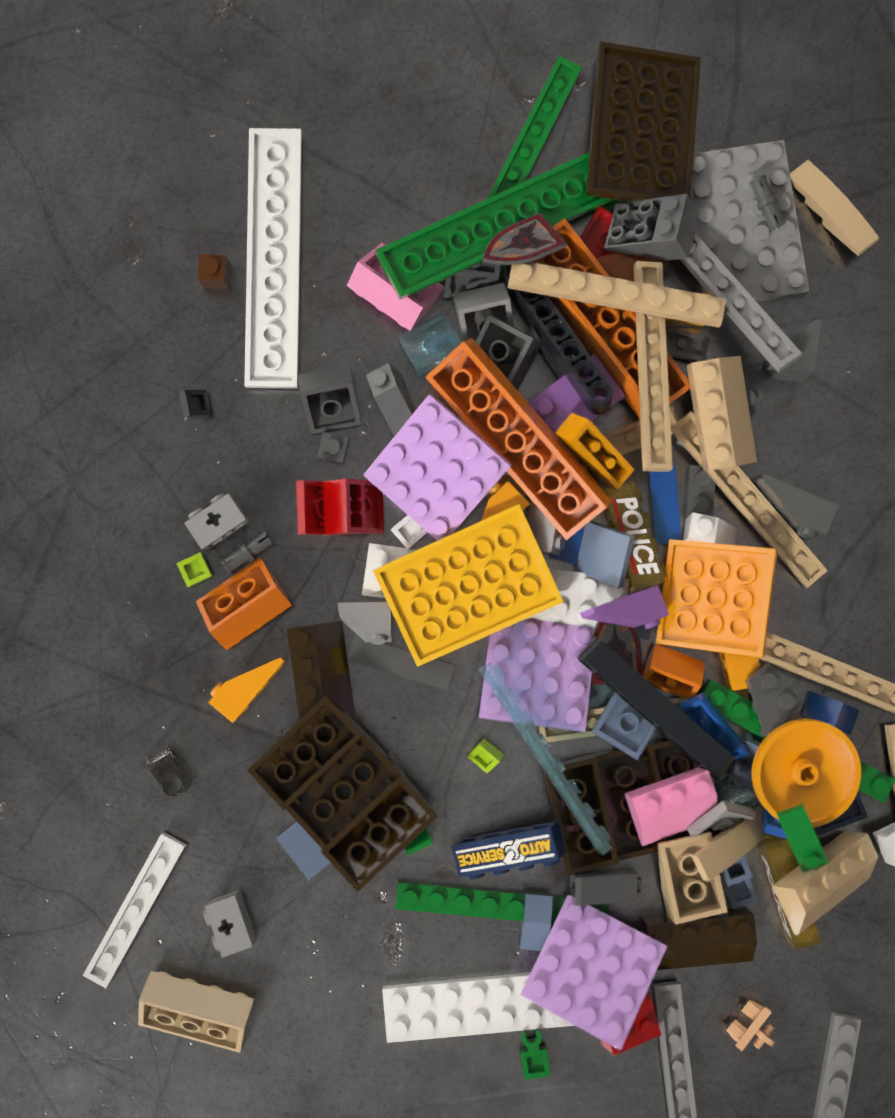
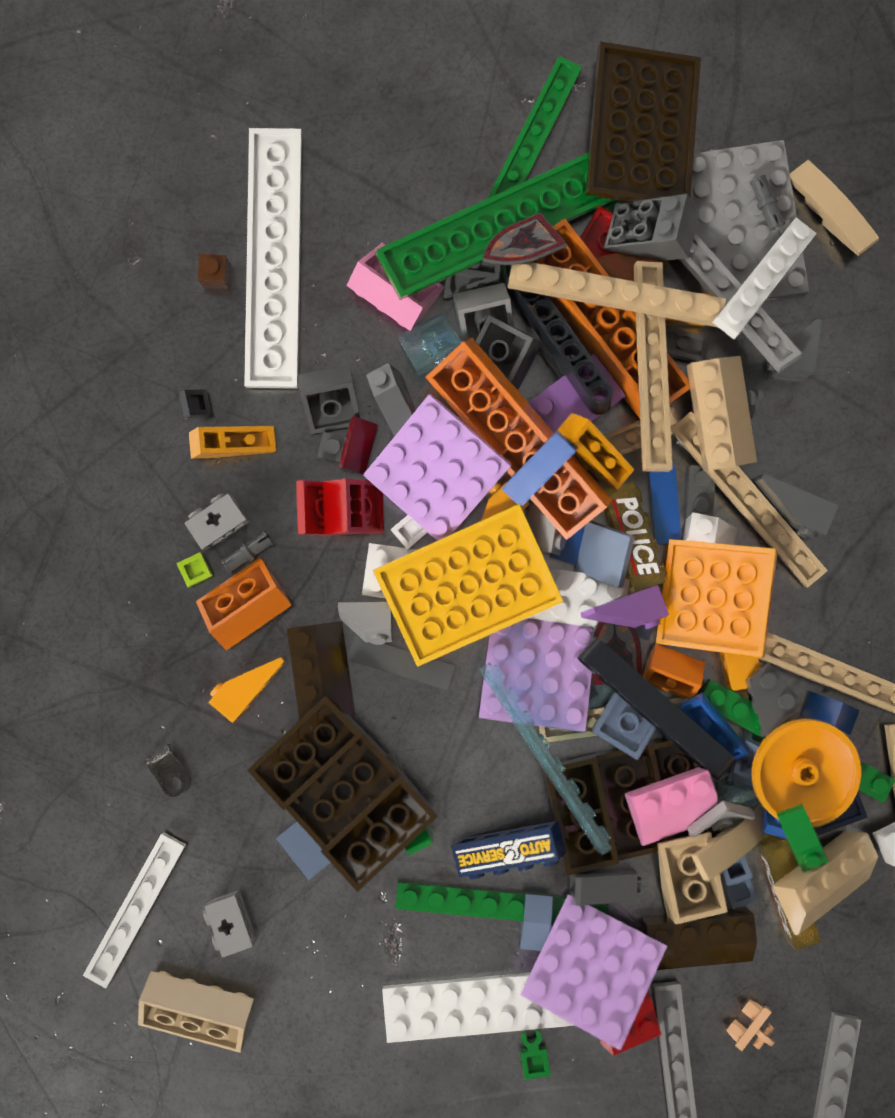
lime plate [467,738,504,773] -> none
none -> light orange slope [189,426,276,459]
none -> dark red tile [338,417,378,474]
none -> tile [502,431,578,507]
none -> white plate [713,217,817,339]

